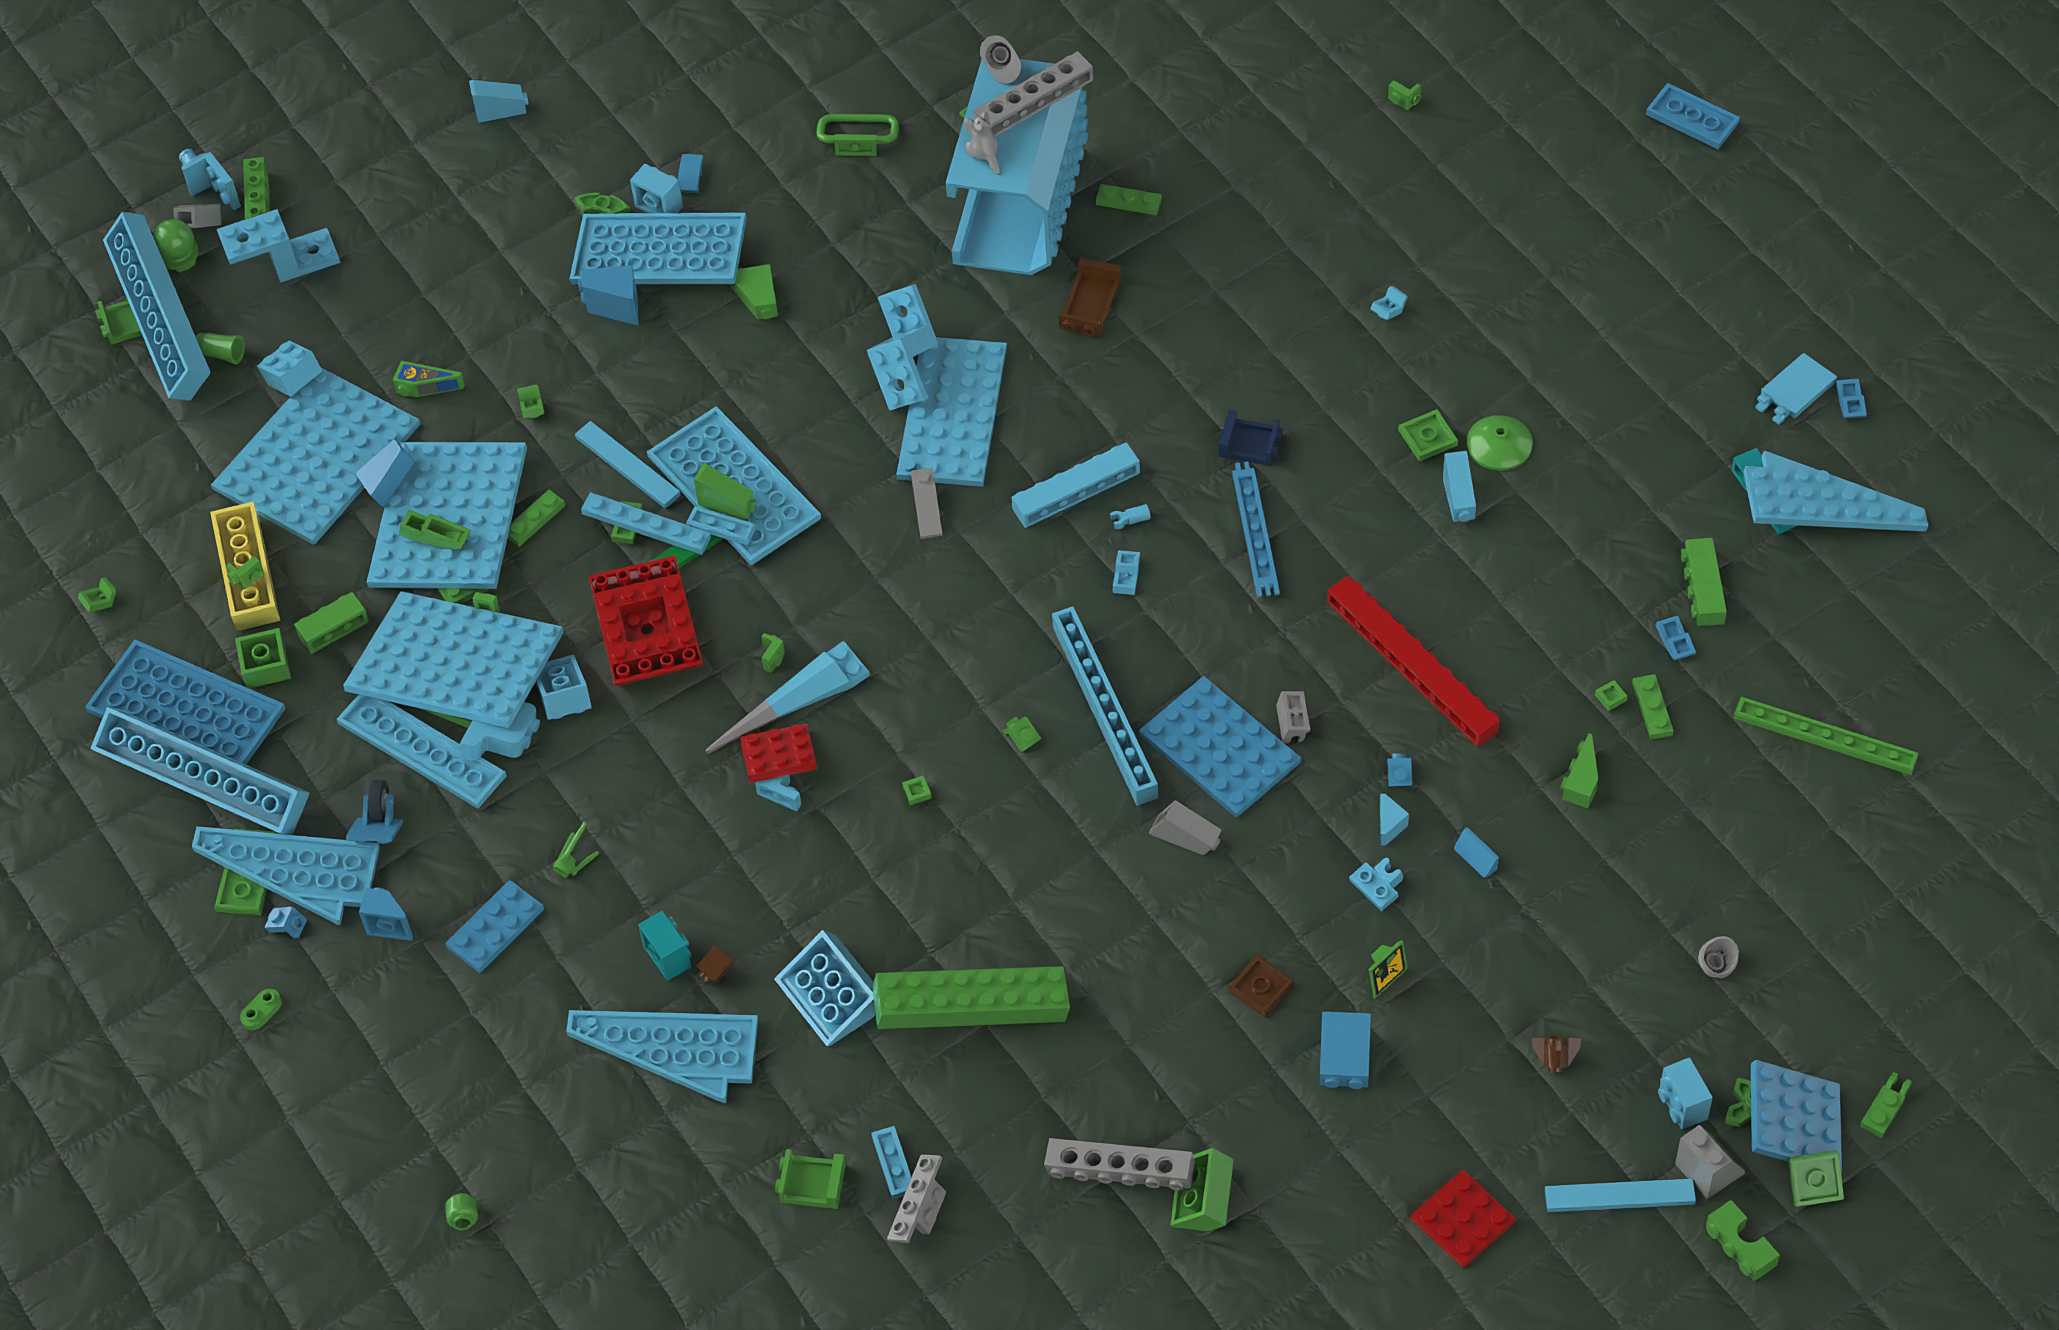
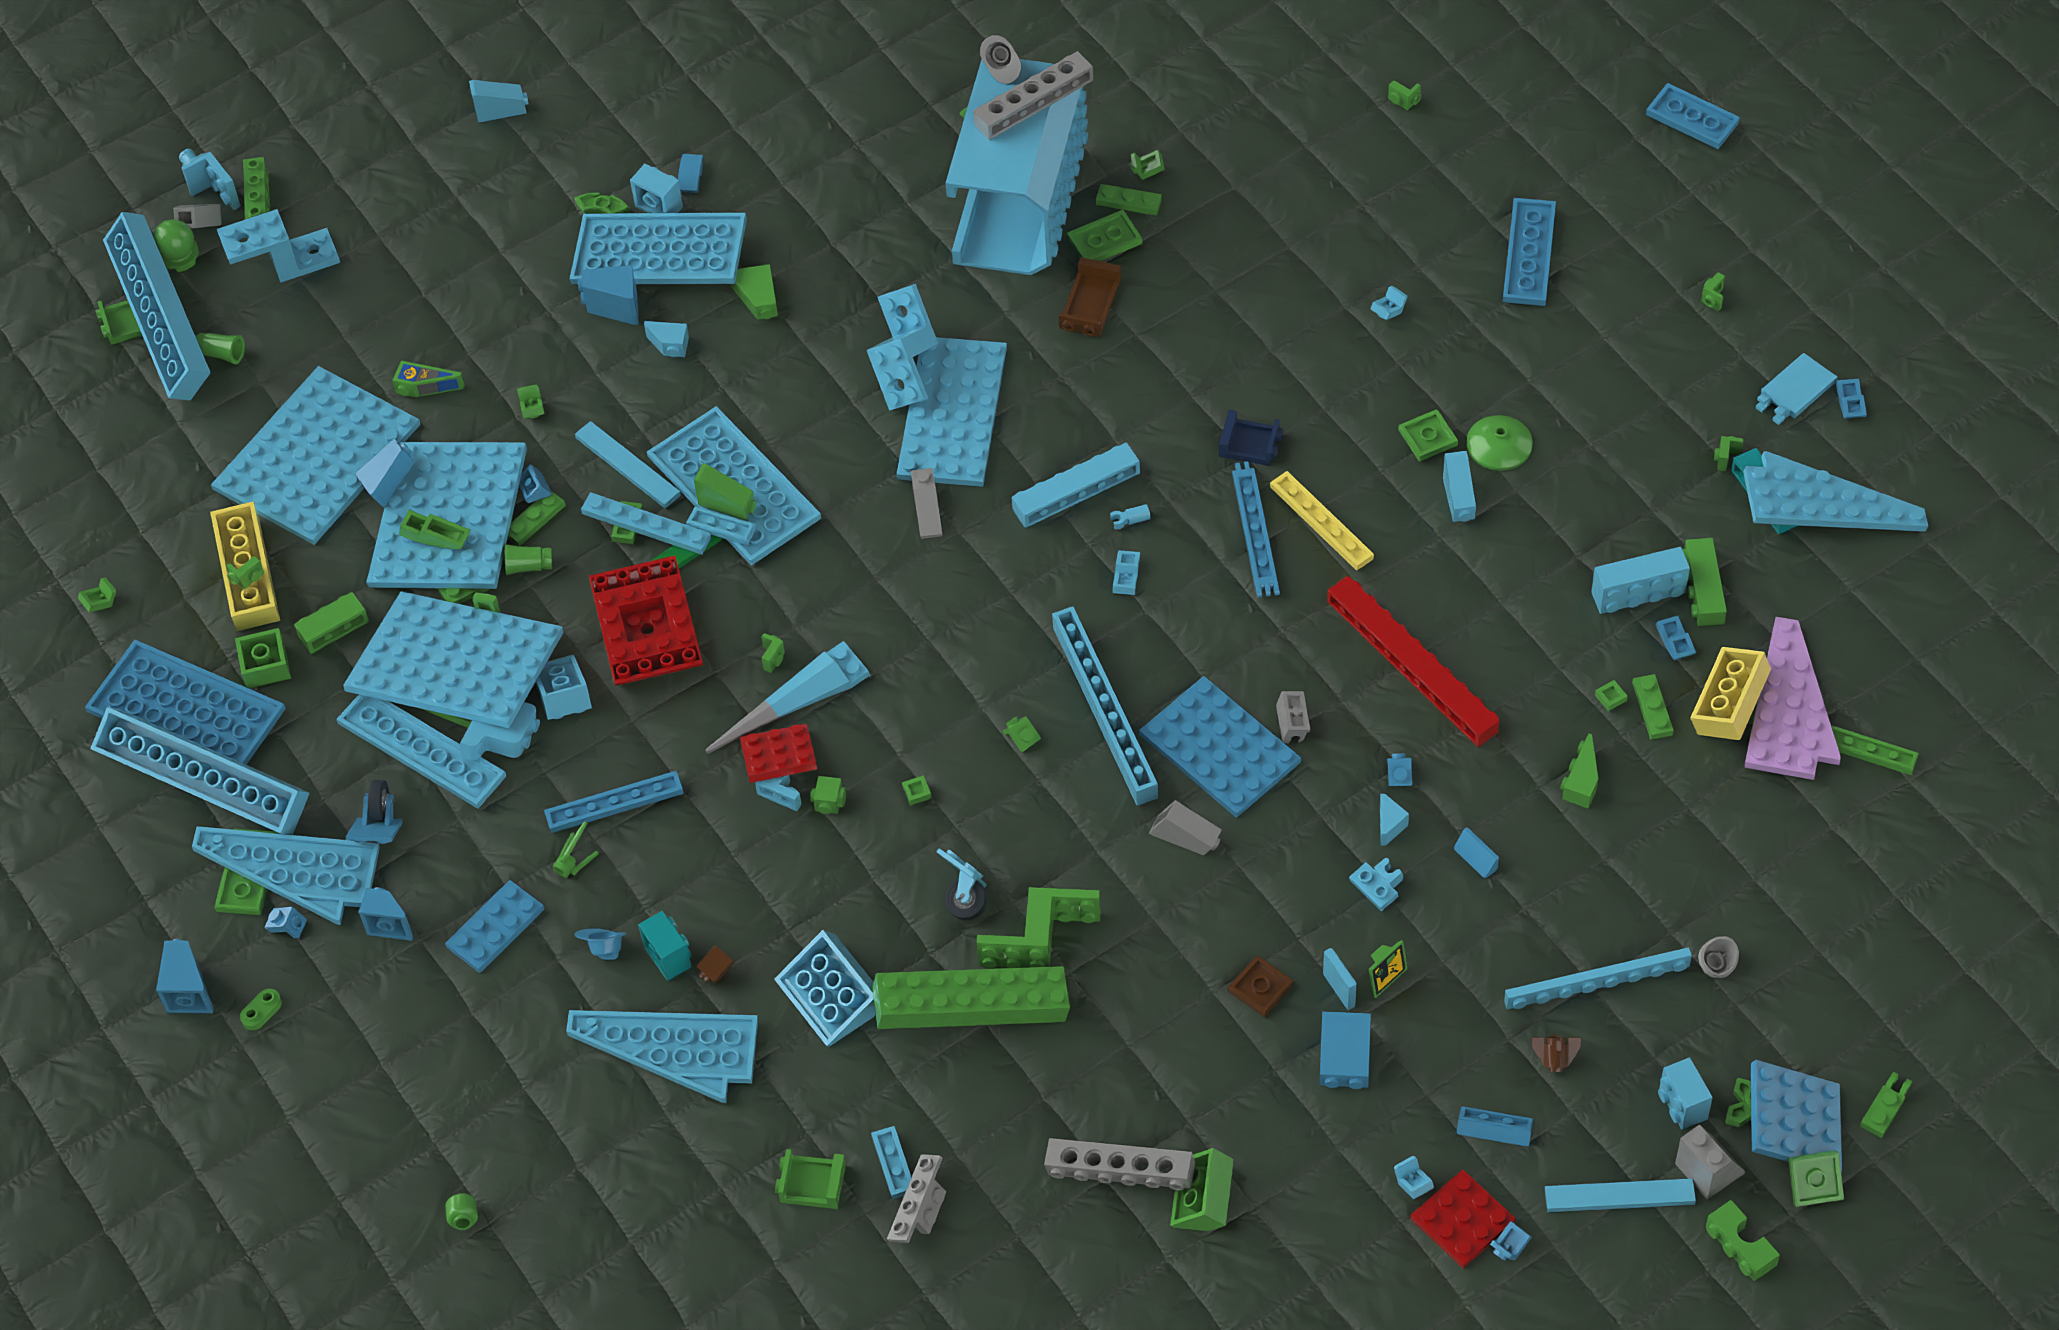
medium azure brick [257,341,323,397] -> none
bright green bar [816,114,899,156] -> none
light grey animal [964,111,1000,174] -> none
none -> dark azure slope [156,939,214,1013]
none -> bright green plant [505,544,552,575]
none -> dark azure slope [519,464,552,503]
none -> dark azure plate [544,771,684,833]
none -> dark azure piece [574,929,626,960]
none -> medium azure slope [644,321,689,357]
none -> bright green brick [810,776,846,814]
none -> plate [937,848,988,920]
none -> bright green bracket [977,887,1101,968]
none -> bright green plate [1067,210,1142,261]
none -> bright green bracket [1130,150,1165,180]
none -> light yellow plate [1270,471,1374,571]
none -> medium azure tile [1323,948,1357,1010]
none -> medium azure bracket [1394,1156,1434,1199]
none -> dark azure slope [1457,1106,1533,1146]
none -> dark azure bracket [1490,1221,1532,1261]
none -> dark azure plate [1503,198,1556,306]
none -> medium azure plate [1504,947,1692,1009]
none -> medium azure brick [1591,547,1690,614]
none -> light yellow brick [1691,647,1771,740]
none -> bright green bracket [1701,272,1725,311]
none -> bright green bracket [1714,436,1743,471]
none -> lavender wing [1745,617,1841,780]

